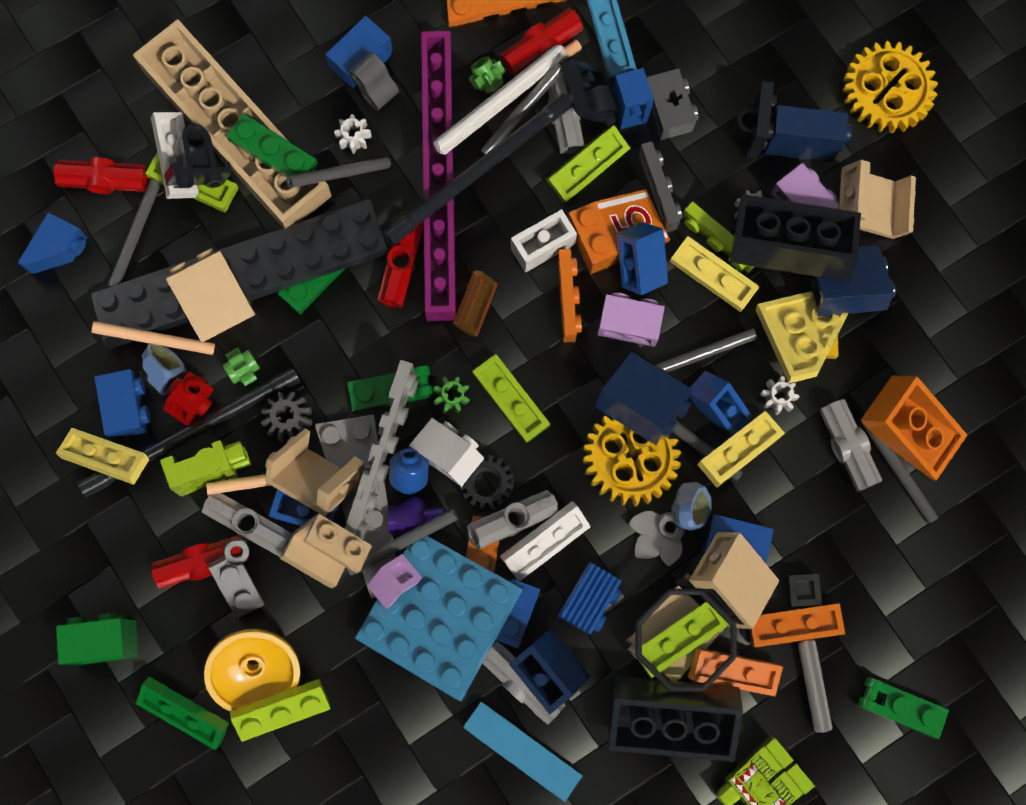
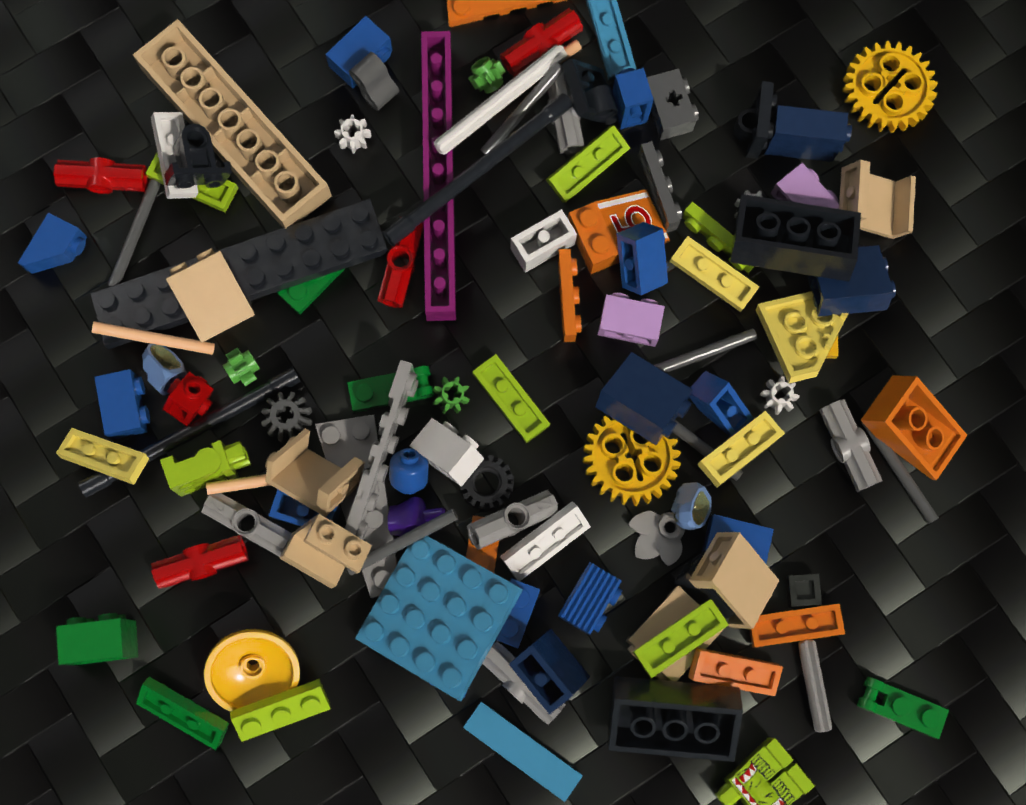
hinge [208,538,264,619] -> none
green plate [226,113,318,187] -> none
dark grey piece [287,157,391,188] -> none
lavender panel [367,554,422,609] -> none
clear orange tile [453,270,498,337] -> none
black piece [635,589,737,692] -> none

